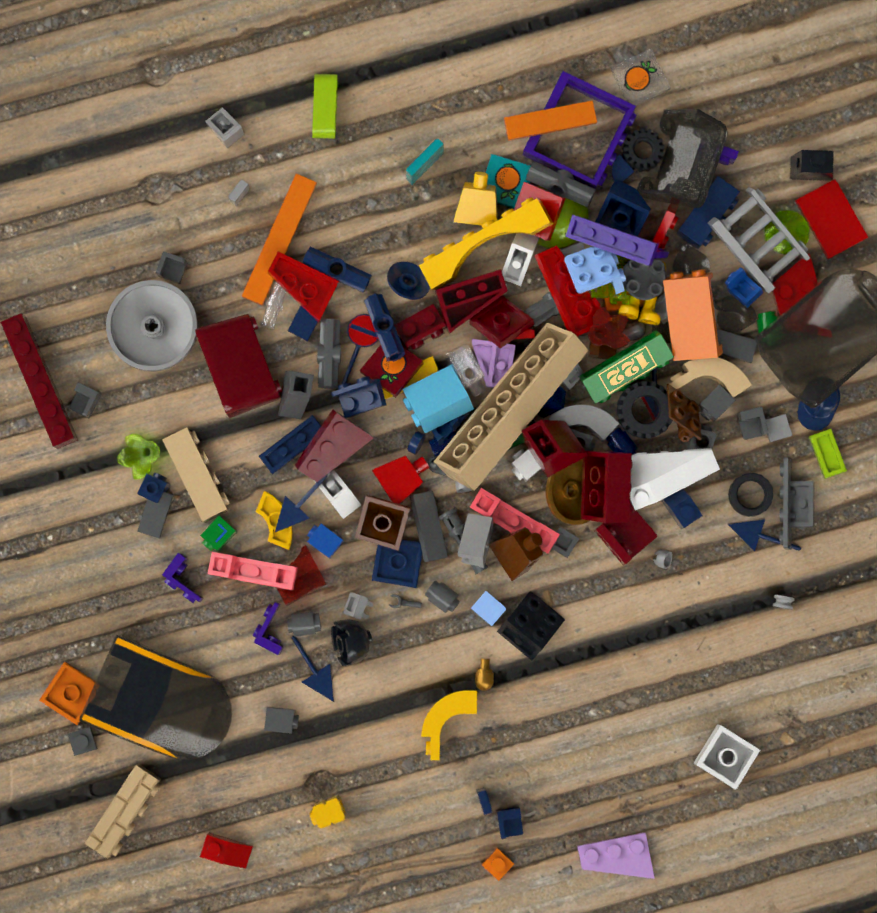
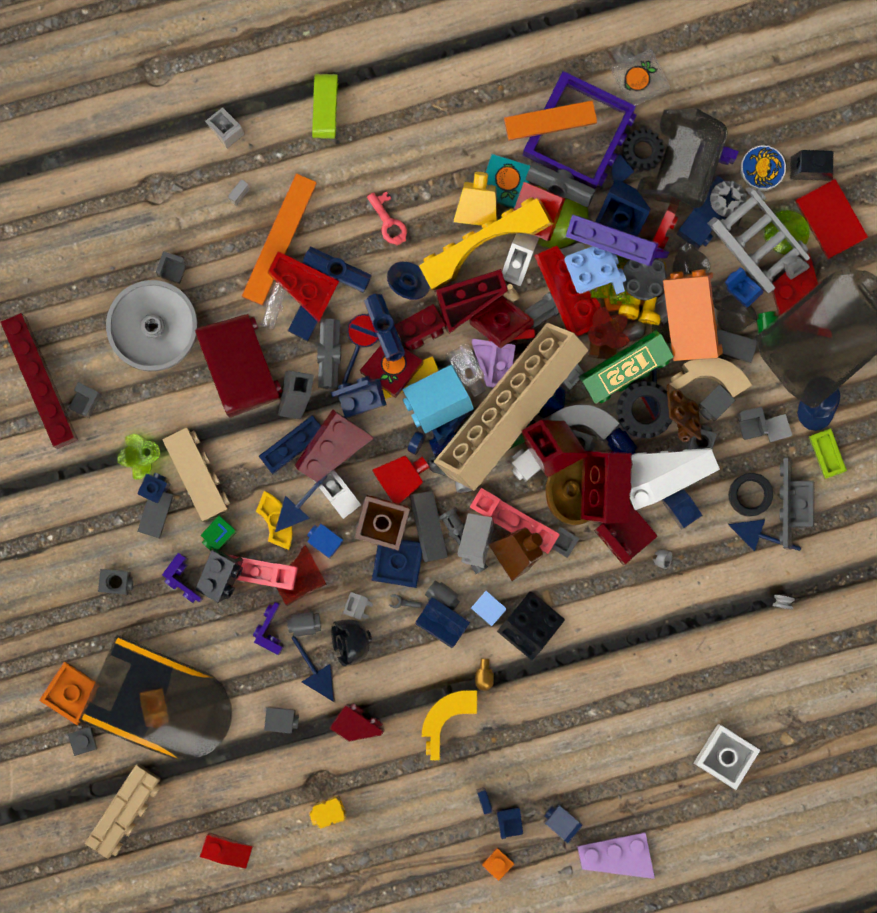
teal tile [406,139,444,185] -> none
none -> dark grey brick [98,569,134,595]
none -> clear orange bracket [139,689,169,728]
none -> black bracket [195,549,244,603]
none -> dark red slope [330,703,385,742]
none -> coral piece [367,192,407,246]
none -> dark blue bracket [415,597,470,648]
none -> tan hand [503,284,521,303]
none -> dark blue slope [544,804,582,843]
none -> light grey gear [710,181,747,217]
none -> tile [740,146,786,191]
none -> light grey tile [782,256,810,279]

